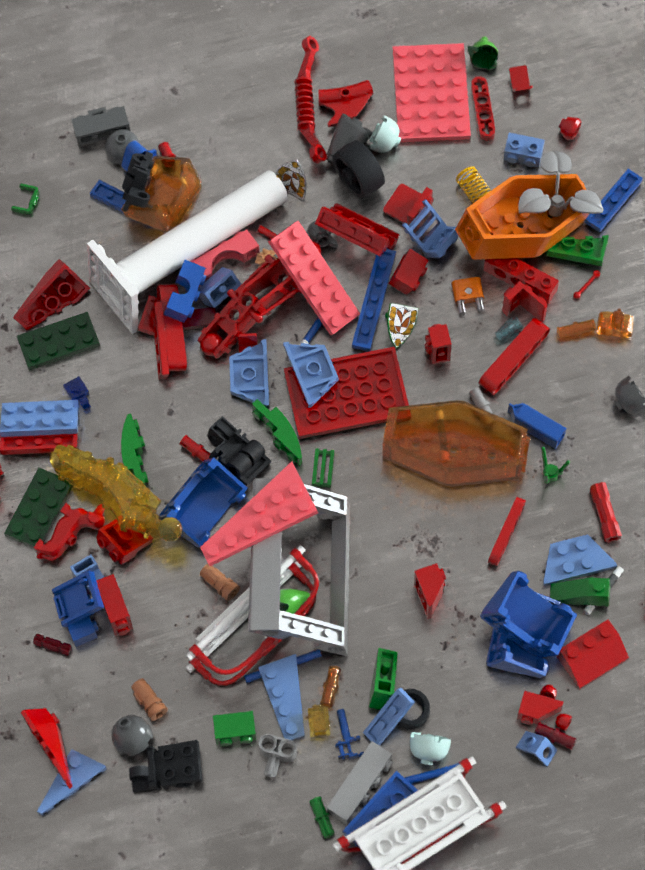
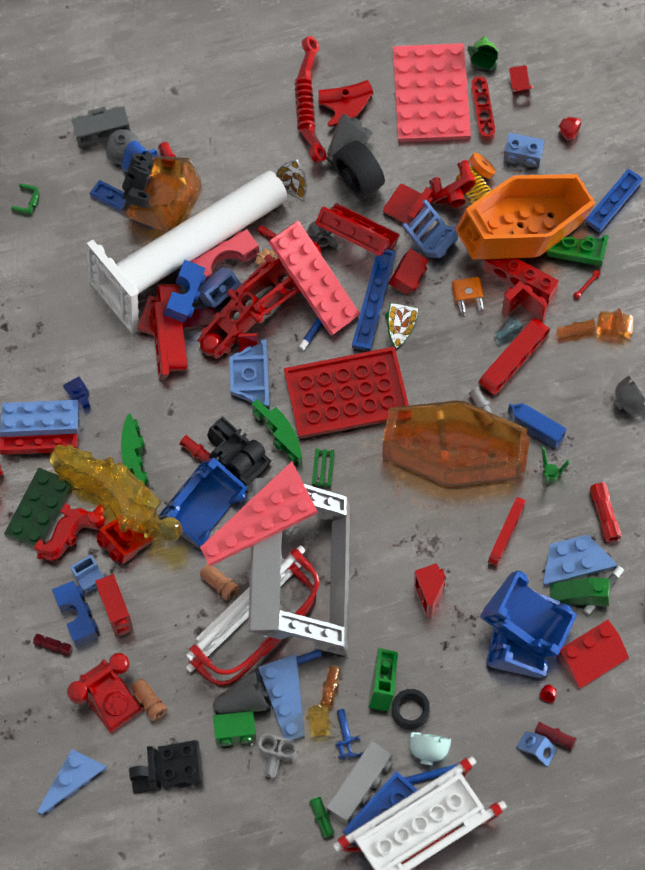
red wedge [13,259,90,330] -> none
dark green plate [17,311,100,371] -> none
red wedge [21,708,73,789] -> none
blue container [52,570,104,627] -> none
dark grey cylinder [111,715,153,756] -> none
bright green hat [280,589,310,614] -> none
medium blue wing [283,342,338,408] -> none
medium blue plate [363,688,415,746] -> none
light aqua cylinder [368,115,401,153] -> none
red brick [424,324,452,364] -> none
red slope [517,691,563,725] -> none
light grey plant [518,151,603,217] -> none
red hinge [556,713,572,731] -> none
none -> red piece [67,653,143,734]
none -> dark grey cone [212,671,271,715]
none -> red connector [429,160,476,208]
none -> orange piece [469,153,496,179]

